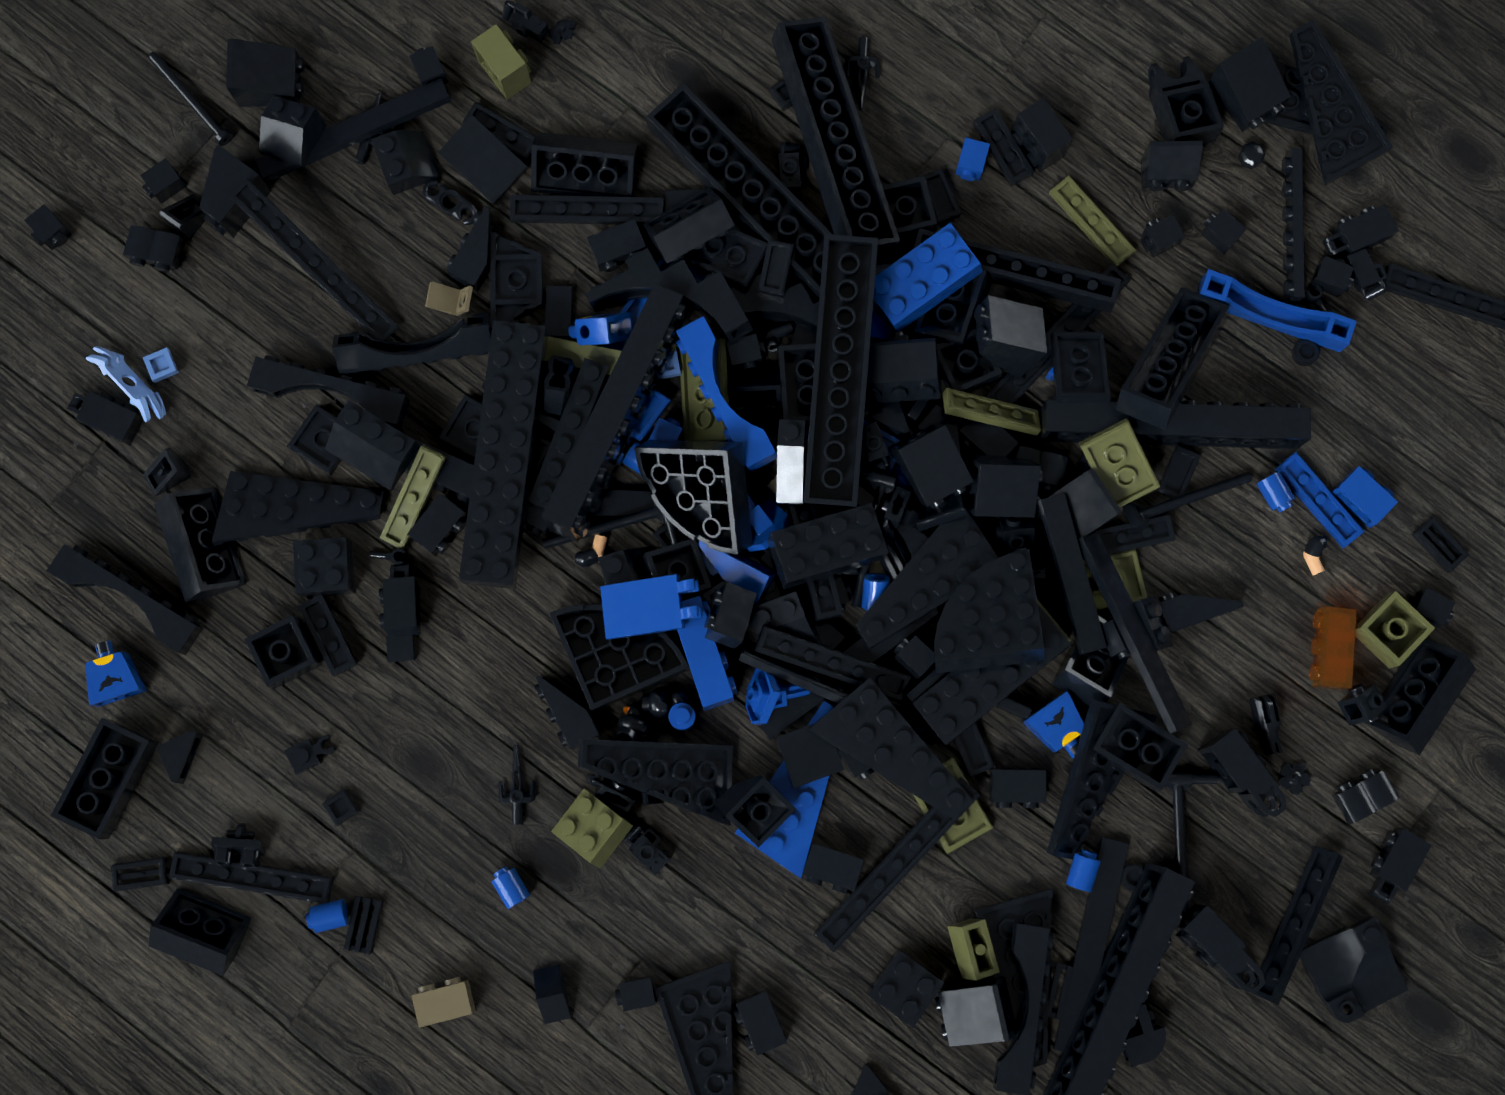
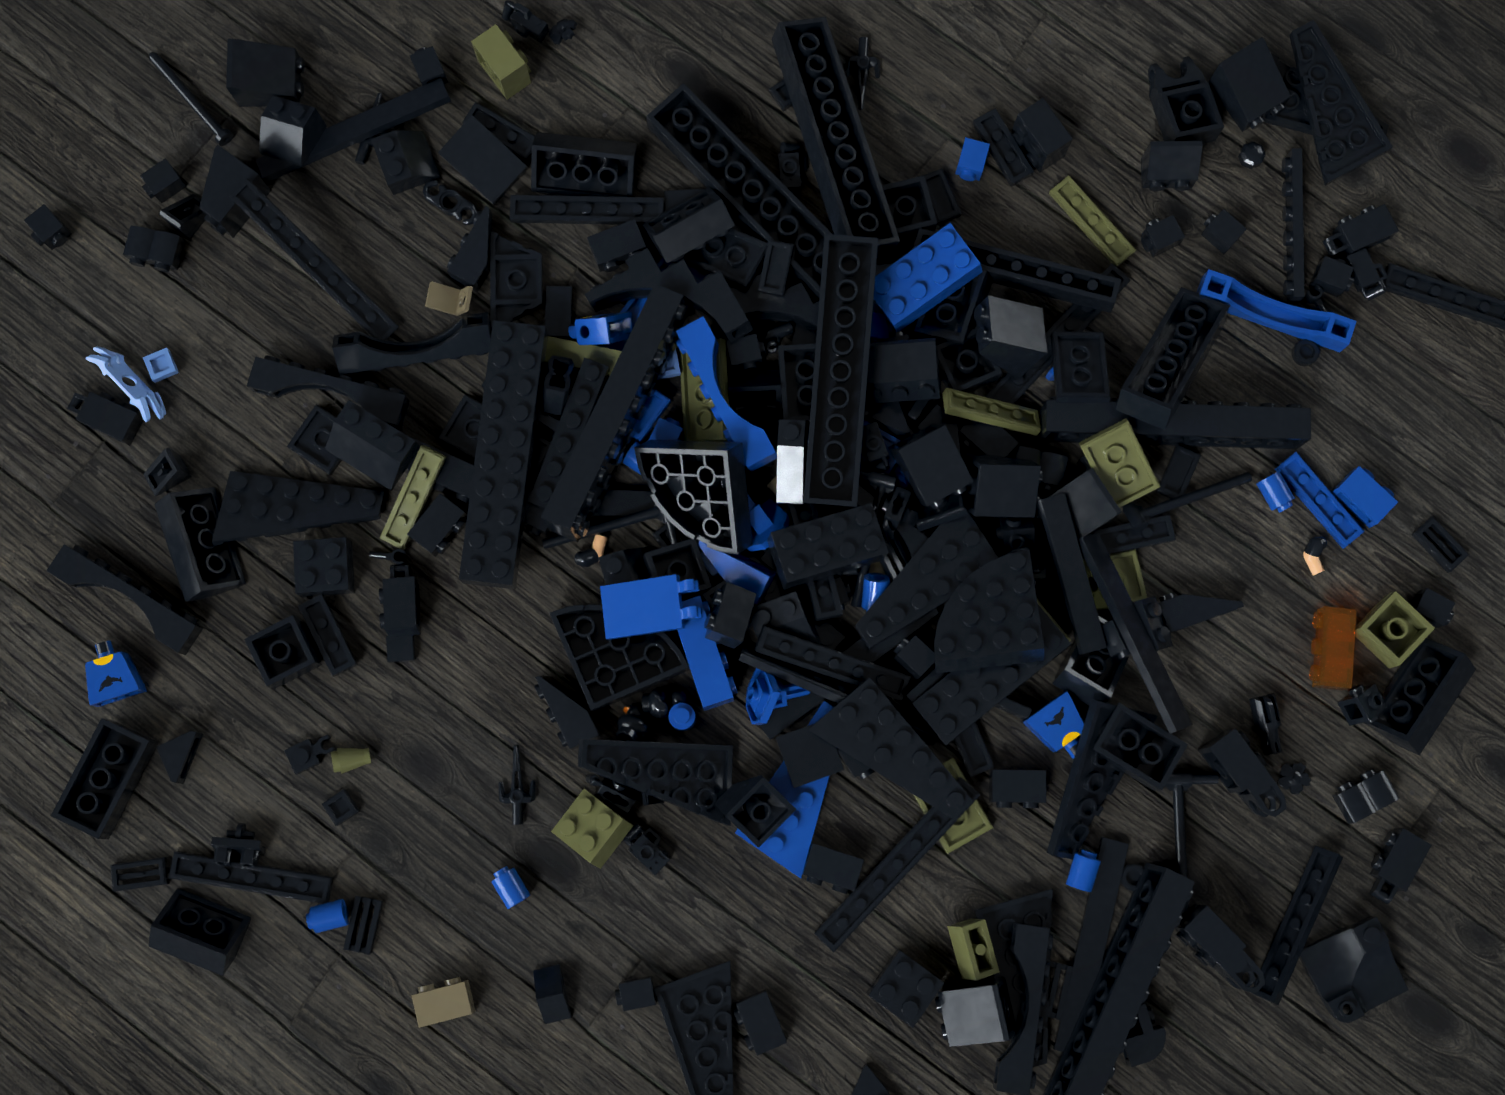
none -> olive cone [331,748,371,774]

